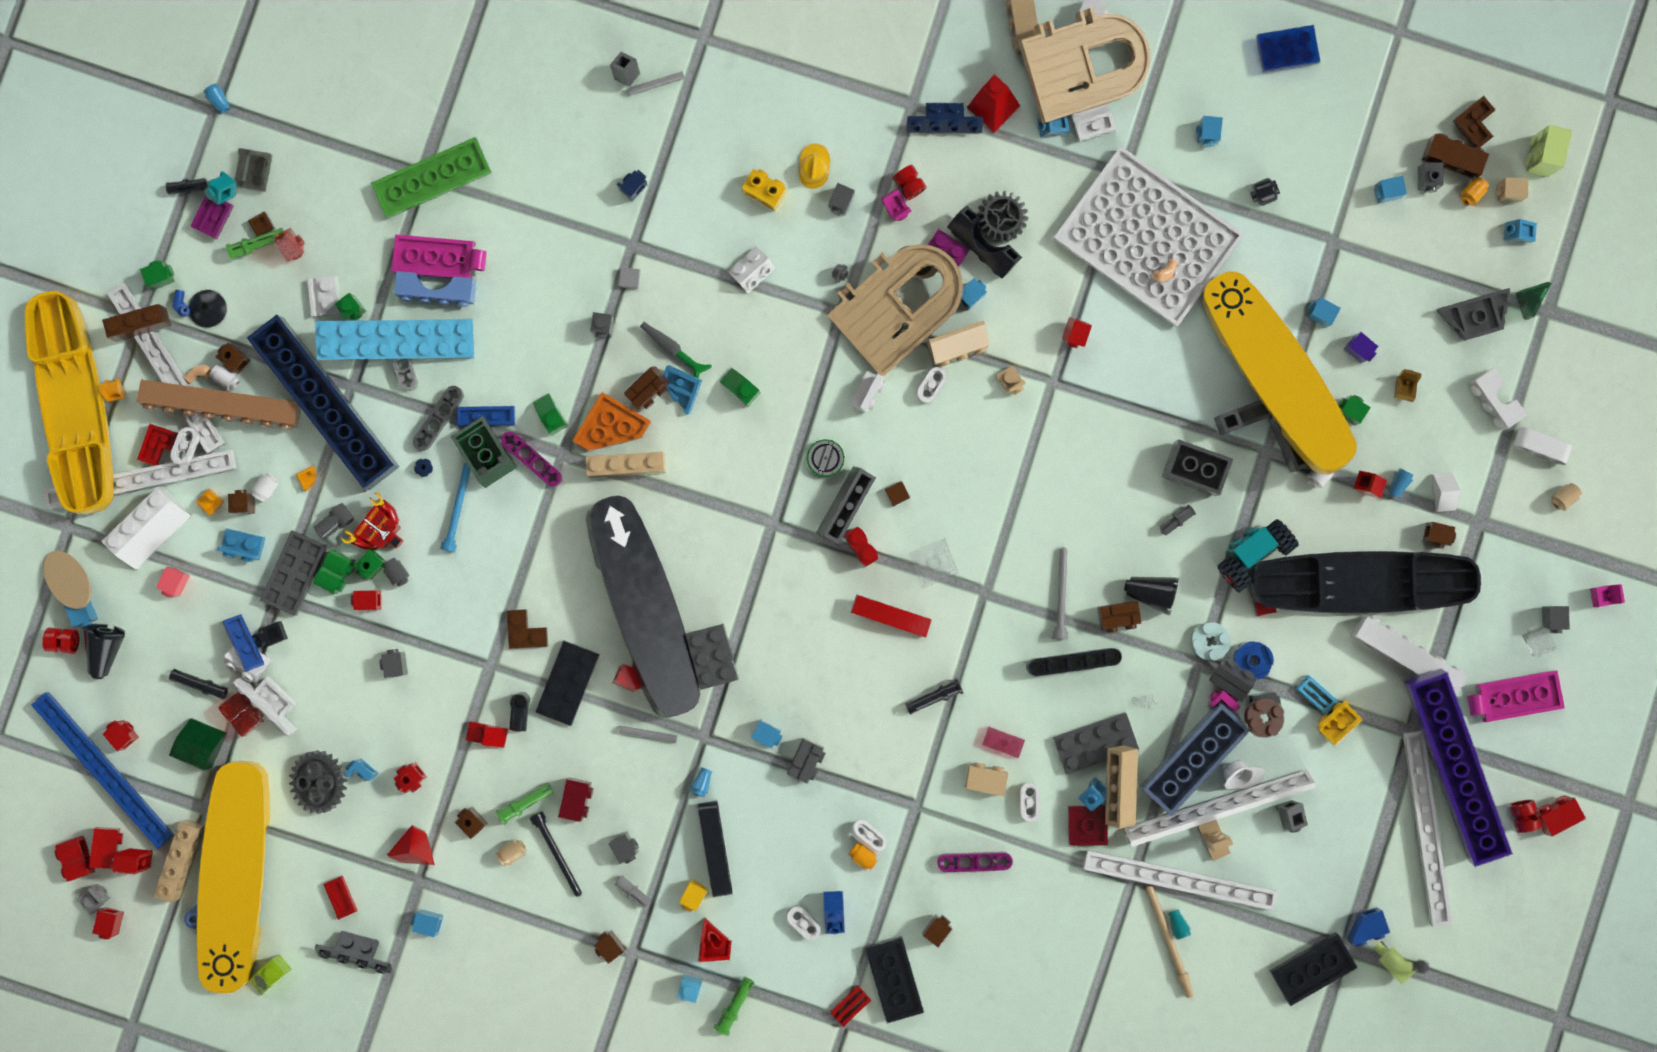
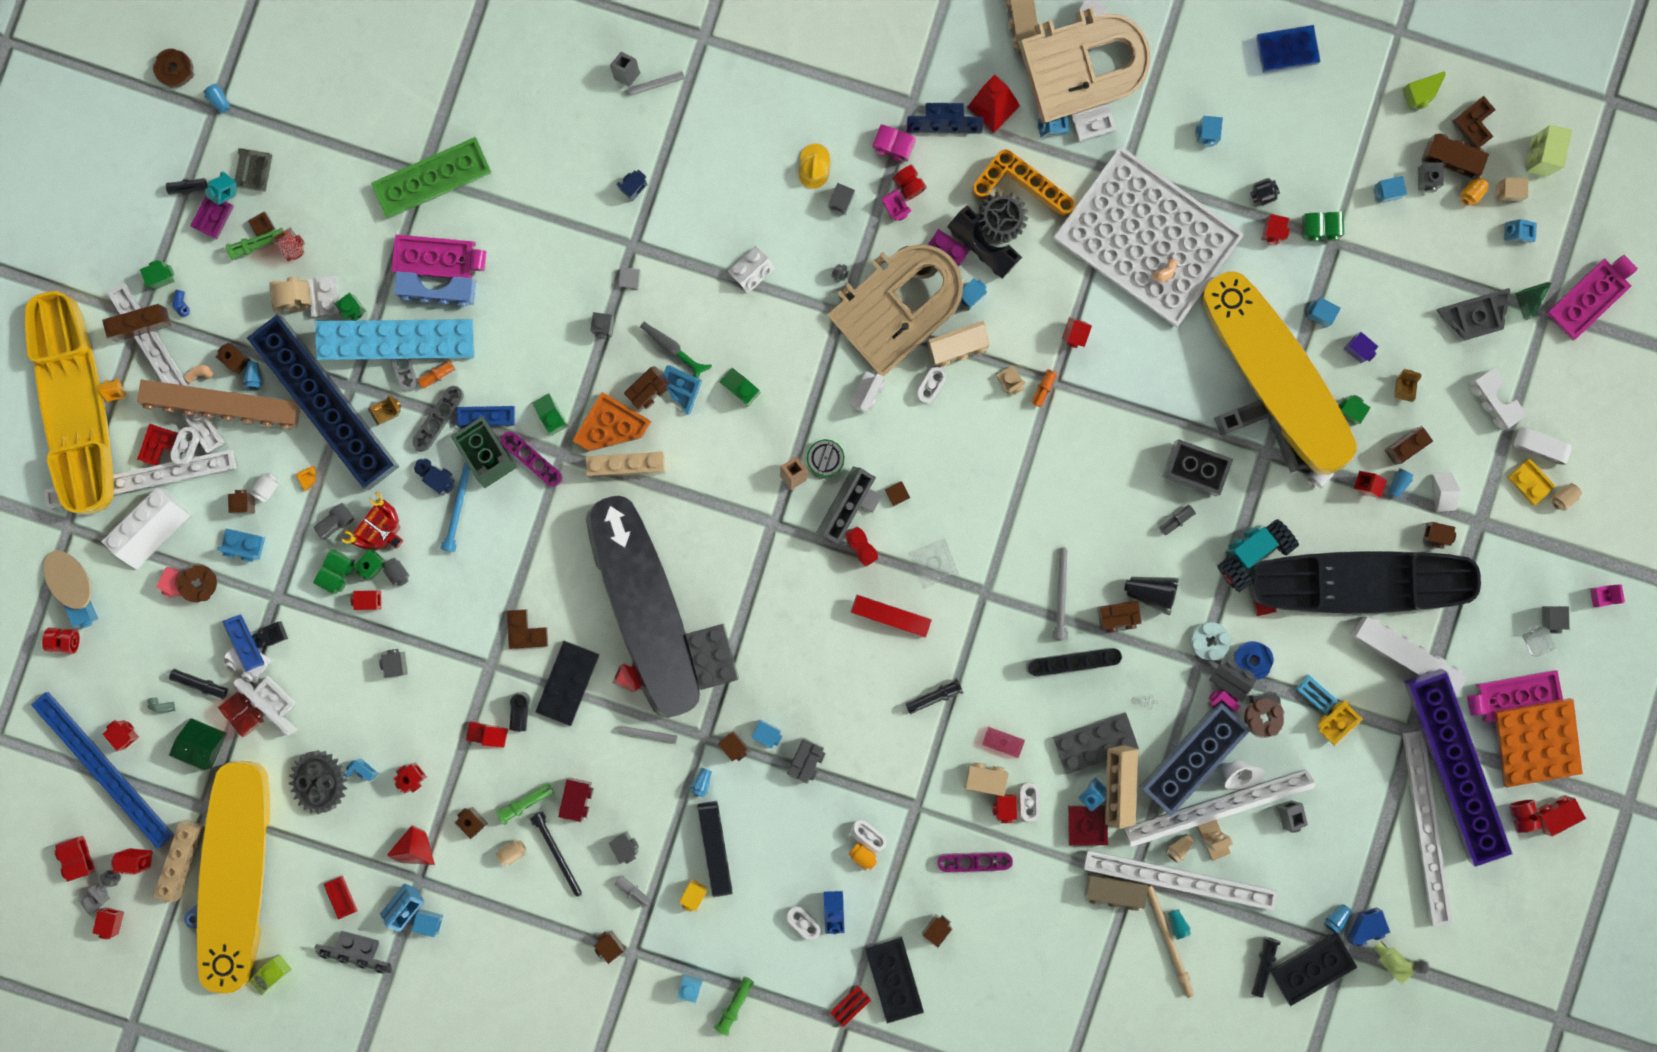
black cone [84,624,125,679] -> none
red brick [89,827,123,869] -> none
black dish [189,290,227,328] -> none
light orange tile [196,489,225,516] -> none
white brick [210,364,240,391] -> none
dark grey plate [260,530,328,616] -> none
red slope [698,918,732,962] -> none
yellow brick [742,169,786,211] -> none
none -> dark grey plate [100,870,121,887]
none -> sand green arm [147,697,175,713]
none -> reddish brown plate [153,48,194,88]
none -> reddish brown plate [175,563,217,602]
none -> dark azure cone [242,361,262,391]
none -> tan brick [269,277,312,313]
none -> pearl gold bracket [368,395,401,426]
none -> dark azure brick [380,884,424,932]
none -> orange axle [418,360,456,389]
none -> dark blue brick [421,465,455,495]
none -> reddish brown brick [718,730,748,762]
none -> medium nougat brick [780,456,807,490]
none -> light grey tile [861,489,882,513]
none -> dark pink brick [872,124,916,163]
none -> light orange beam [972,149,1075,217]
none -> red brick [992,794,1017,823]
none -> orange axle [1031,369,1058,407]
none -> dark tan brick [1084,873,1148,911]
none -> tan cone [1166,834,1194,863]
none -> black pin [1251,936,1281,998]
none -> red brick [1261,214,1290,245]
none -> green brick [1302,212,1344,242]
none -> dark azure cone [1324,904,1352,934]
none -> reddish brown brick [1384,426,1433,465]
none -> lime slope [1403,71,1446,110]
none -> orange plate [1494,698,1583,788]
none -> yellow plate [1507,458,1556,505]
none -> dark pink hinge [1546,254,1638,341]

